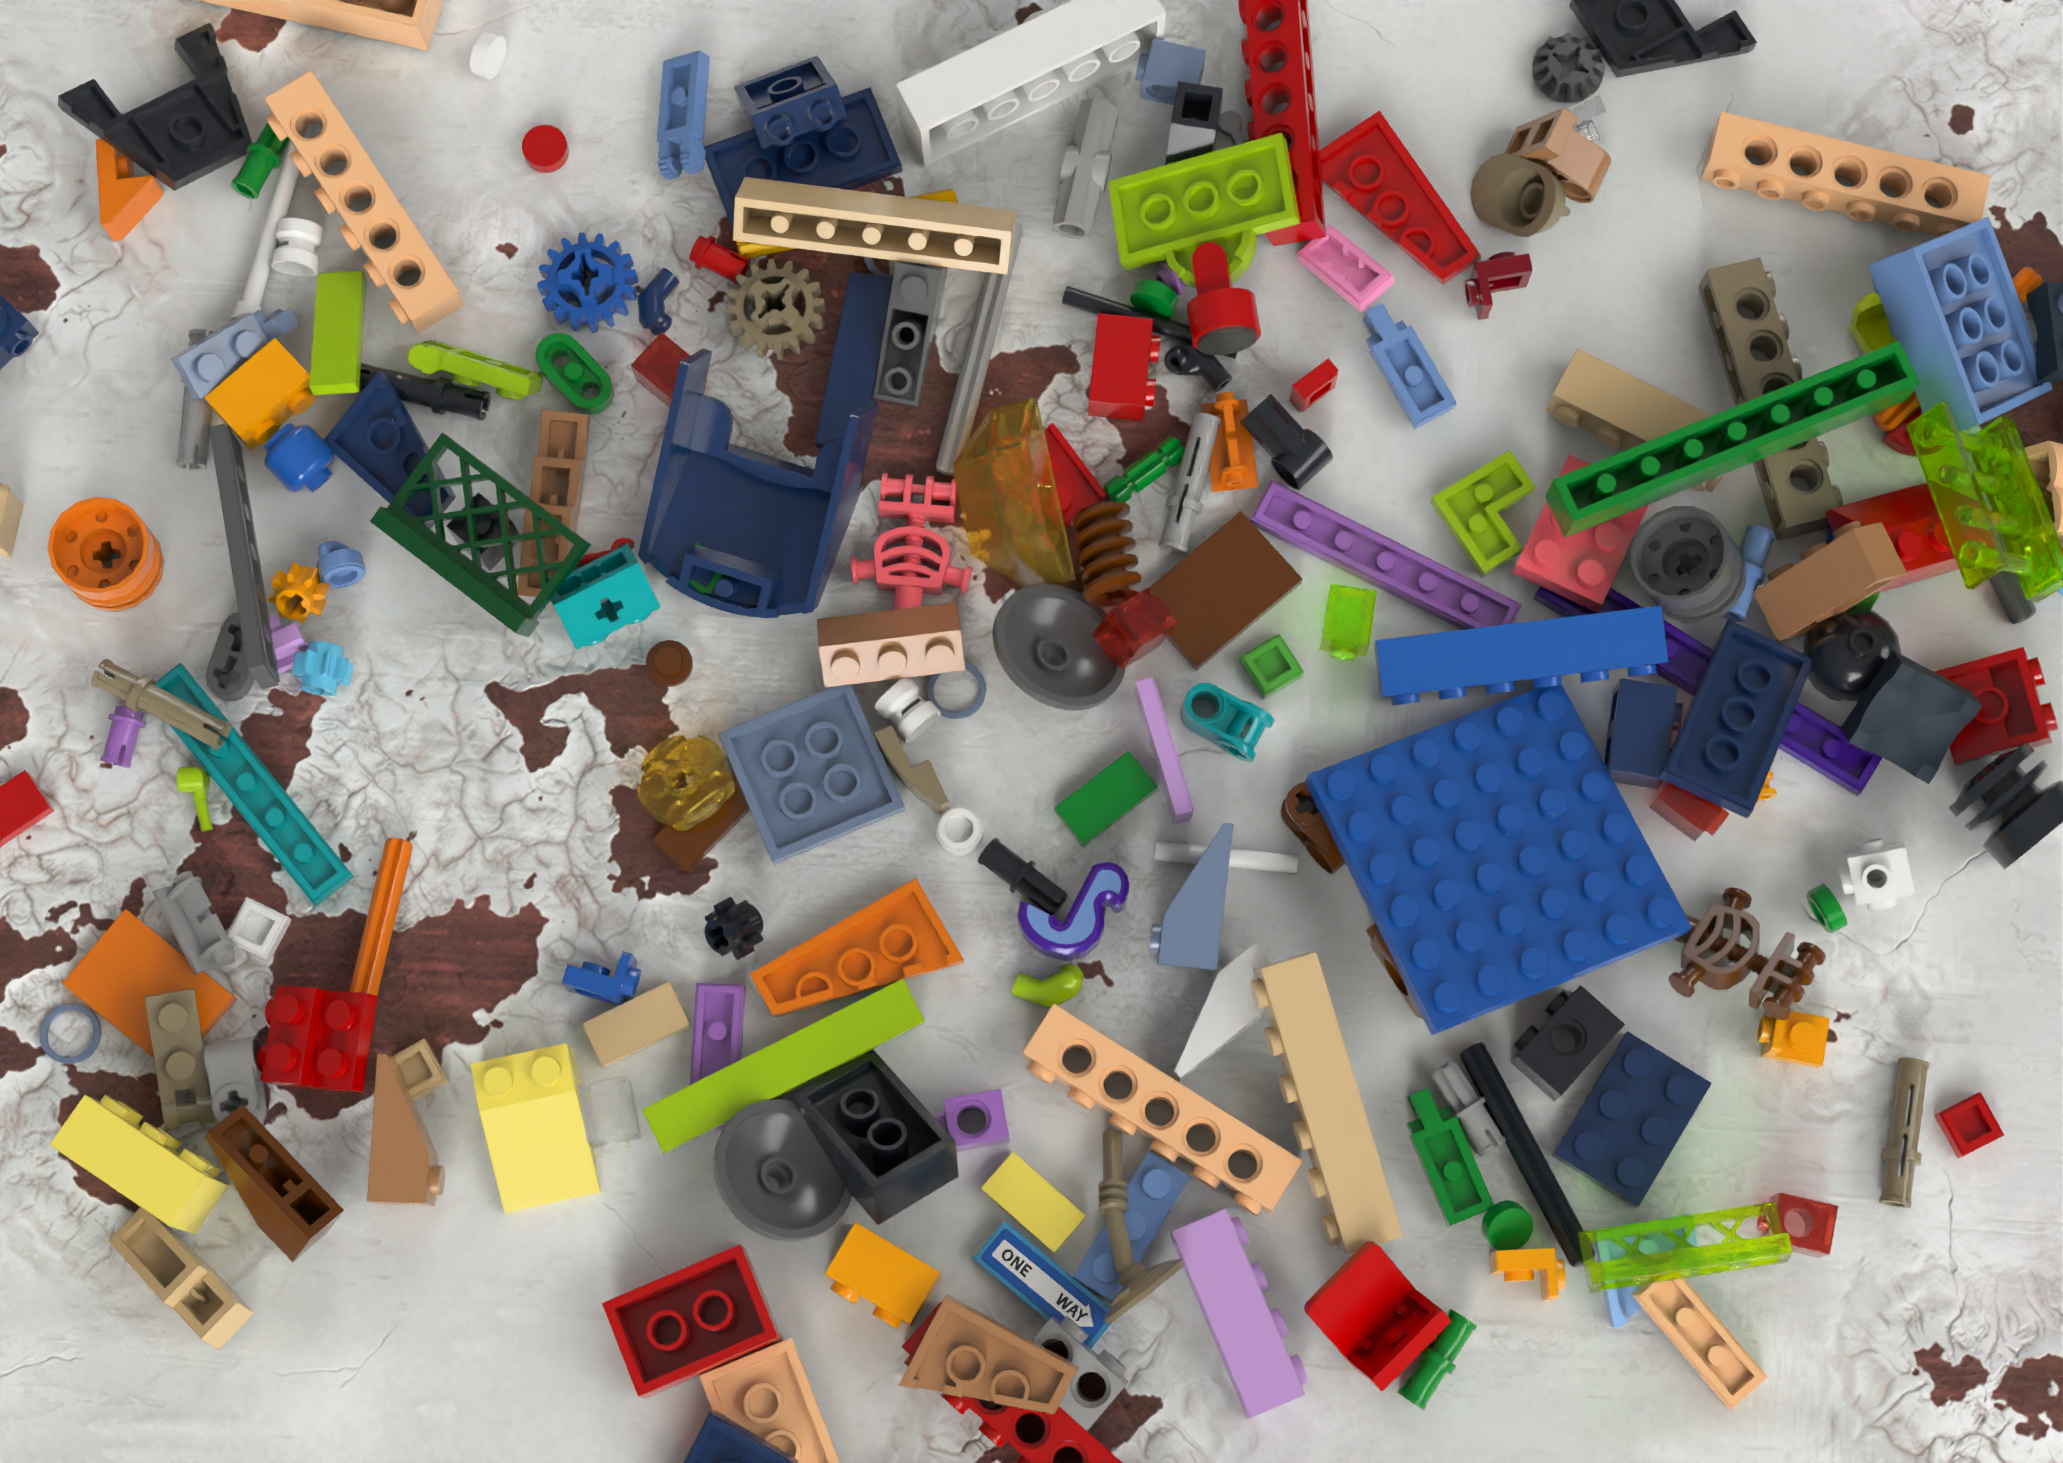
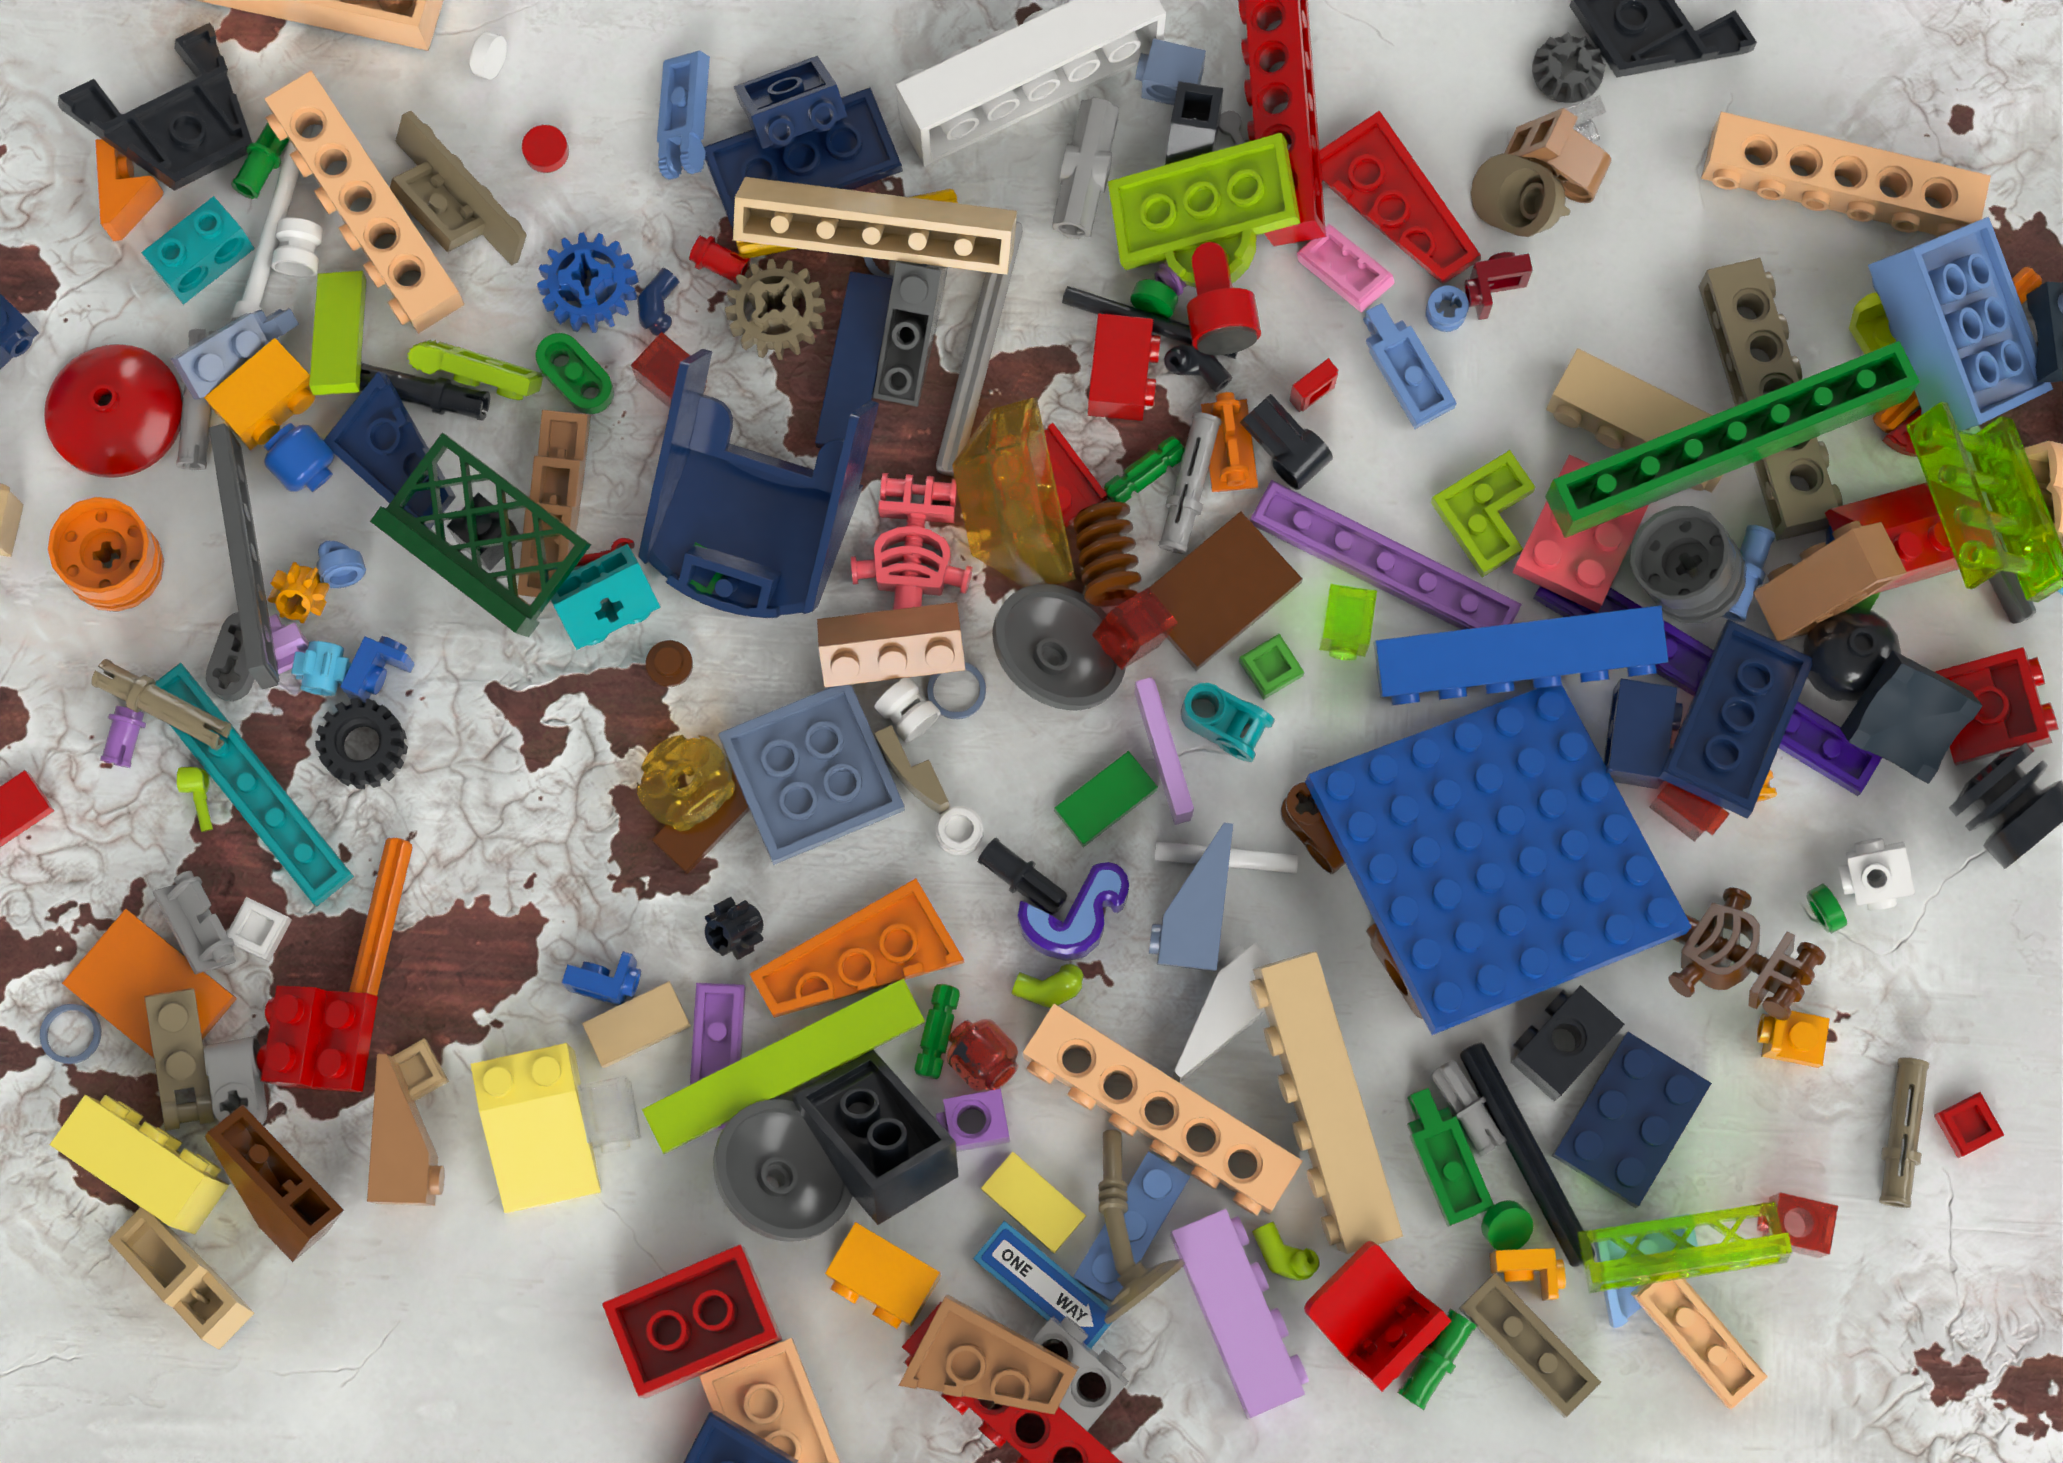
none -> red dish [44,344,183,478]
none -> teal brick [141,196,255,305]
none -> black tyre [315,698,408,789]
none -> blue bracket [340,636,415,703]
none -> dark tan bracket [390,111,527,266]
none -> green axle [914,984,960,1079]
none -> clear red head [947,1019,1019,1091]
none -> lime arm [1252,1222,1320,1281]
none -> medium blue bush [1426,285,1469,332]
none -> dark tan plate [1458,1273,1601,1418]

